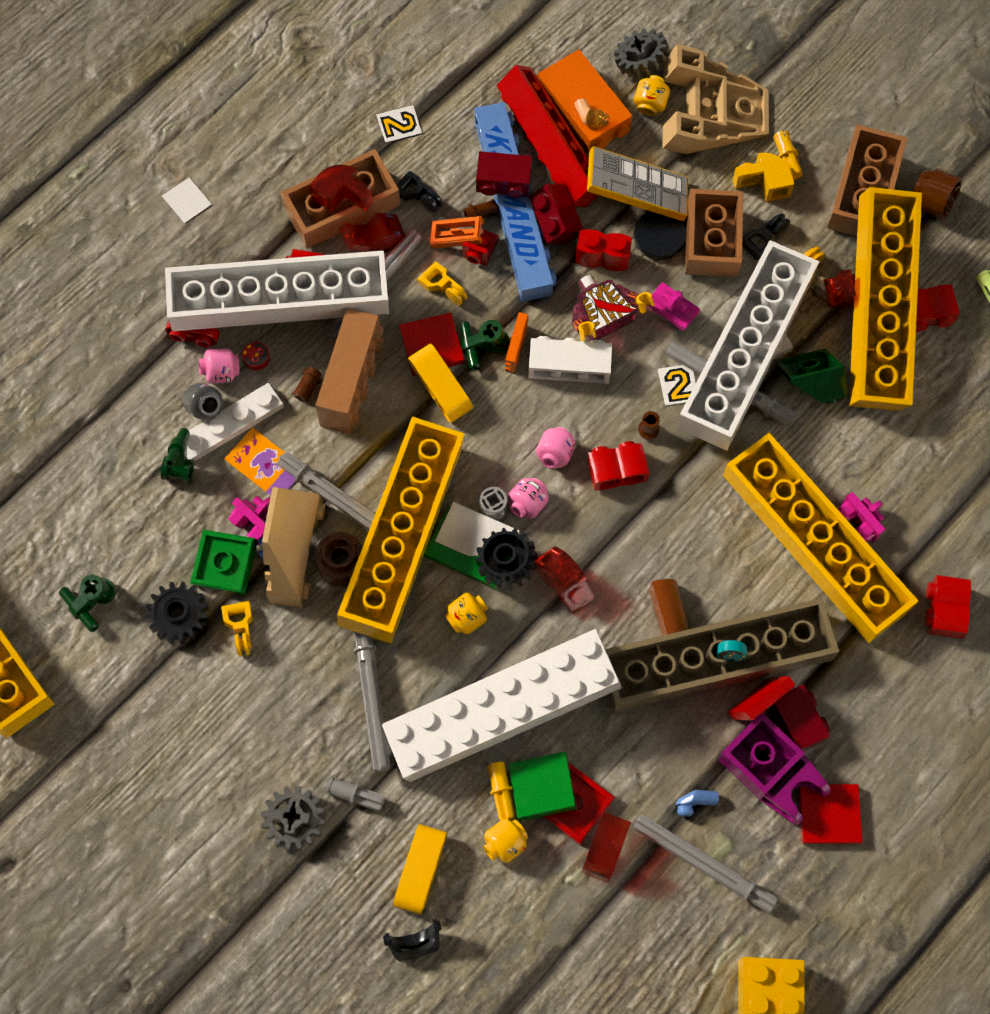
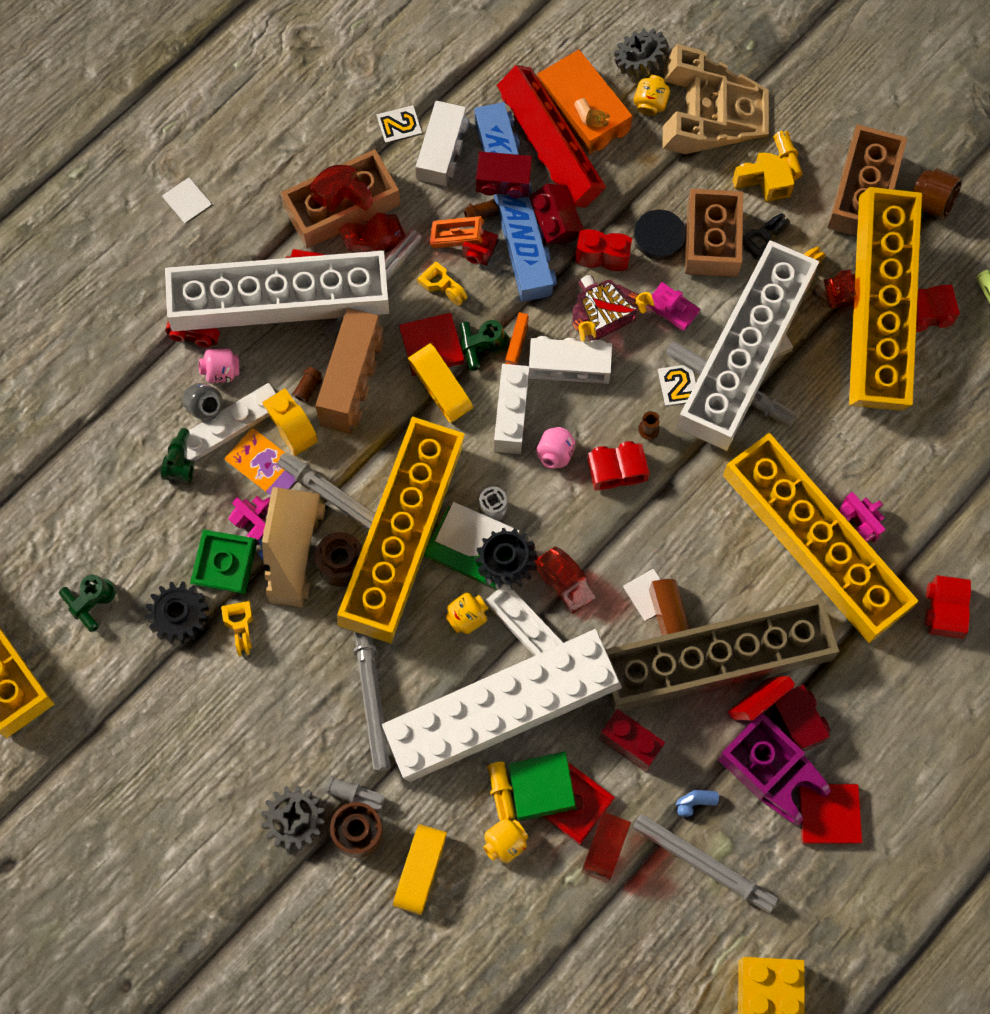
red tile [242,342,270,370] -> none
black helmet [383,919,442,962] -> none
black piece [396,171,443,213] -> none
bright pink head [507,478,549,519] -> none
tile [587,146,688,222] -> none
teal tile [717,640,747,662] -> none
dark green slope [775,348,847,403] -> none
none -> yellow brick [262,388,318,456]
none -> reddish brown piece [330,802,383,858]
none -> white brick [416,101,470,187]
none -> white plate [485,584,563,656]
none -> white brick [494,364,529,454]
none -> dark red brick [599,709,666,772]
none -> white sticker [623,569,660,621]

